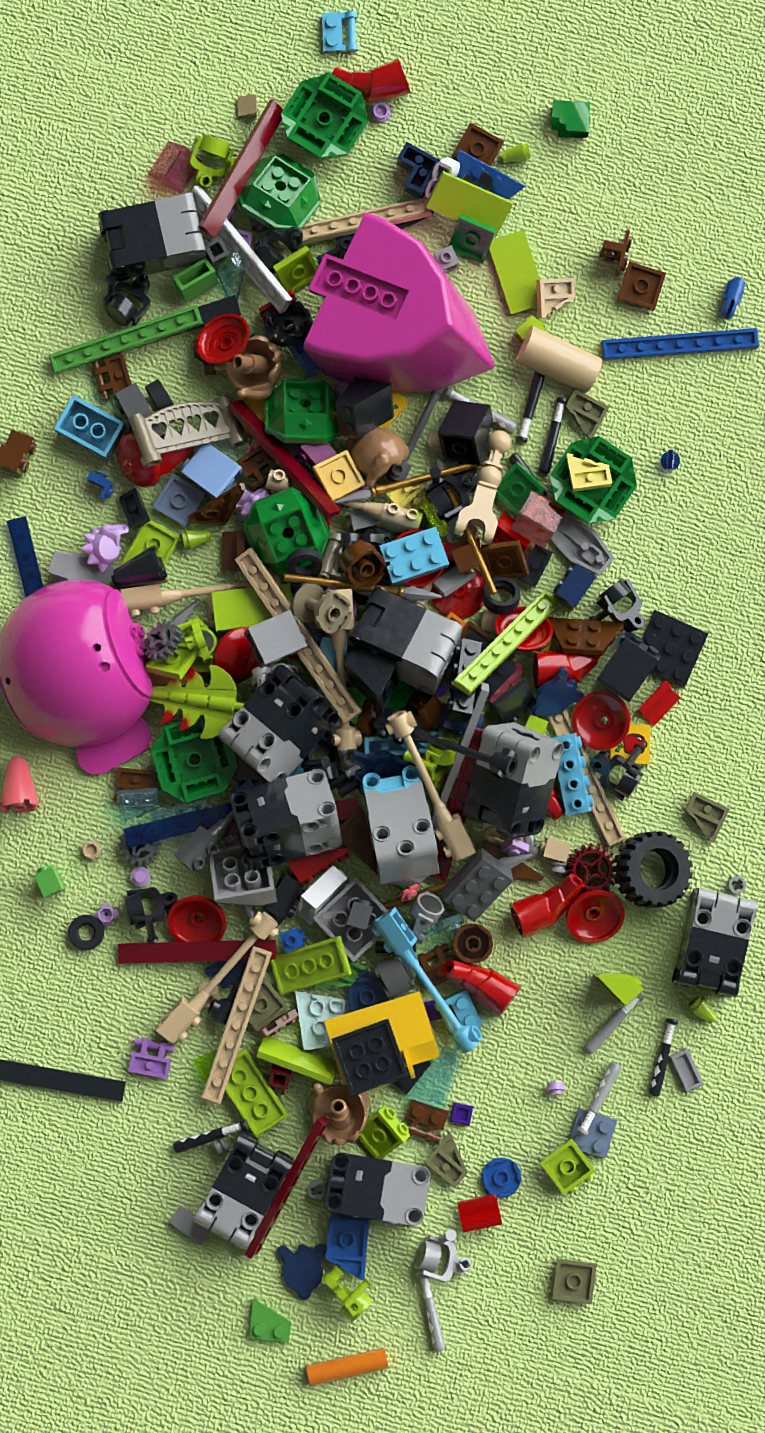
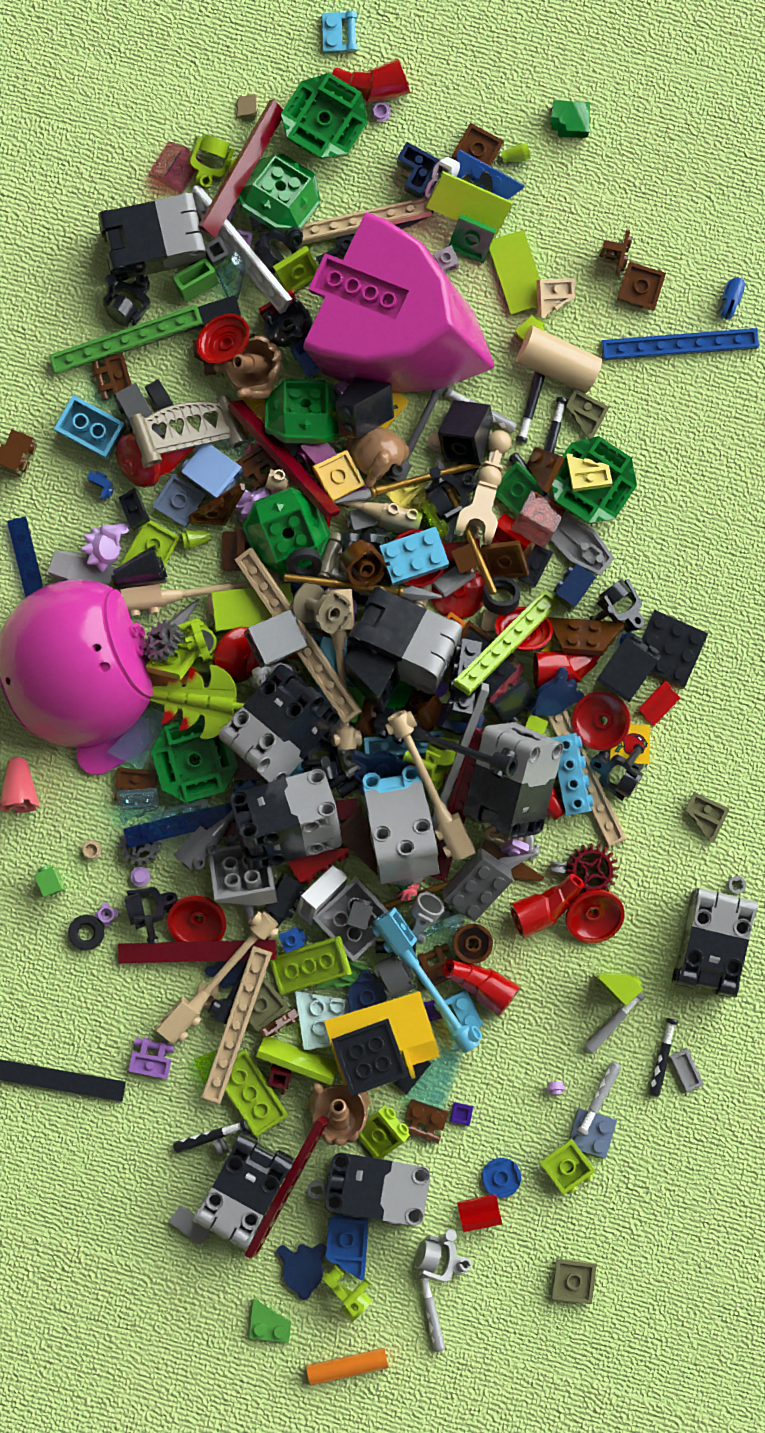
olive wing [424,1132,468,1188] -> none
tan brick [540,837,571,863] -> none
black tyre [613,831,693,908] -> none
clear blue plate [660,449,680,471] -> none
lime cone [688,995,717,1024] -> none
none -> clear light blue wing [107,707,165,770]
none -> reddish brown wing [527,447,565,492]

